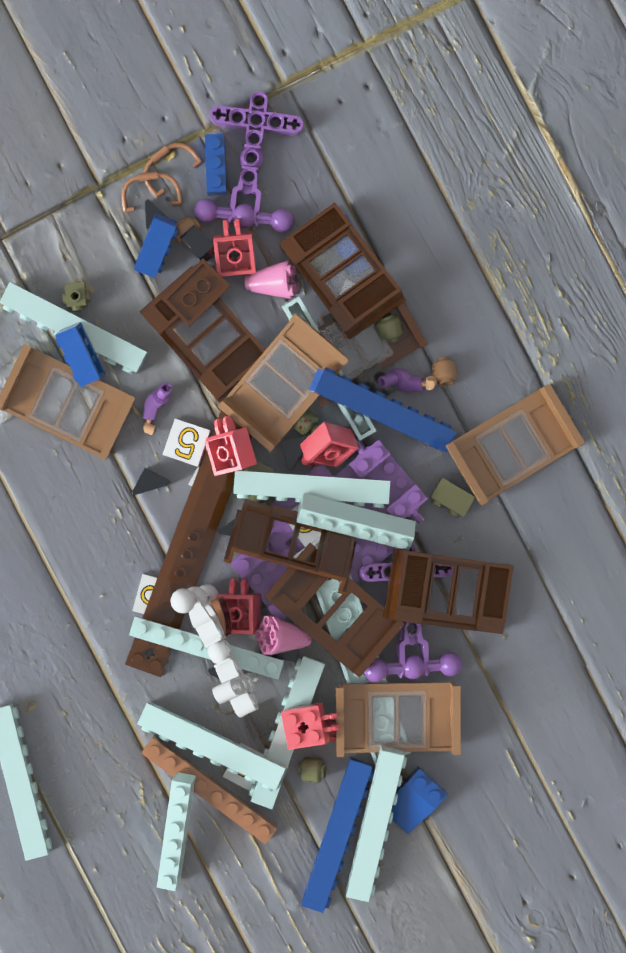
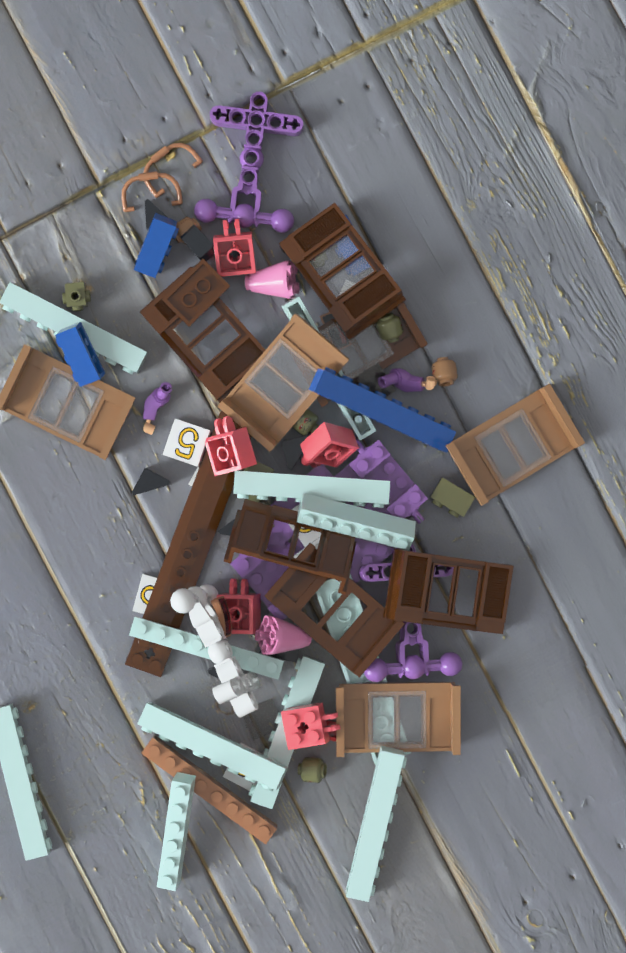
blue brick [205,134,227,196] -> none
blue brick [301,757,375,913] -> none
blue slope [391,766,448,834] -> none

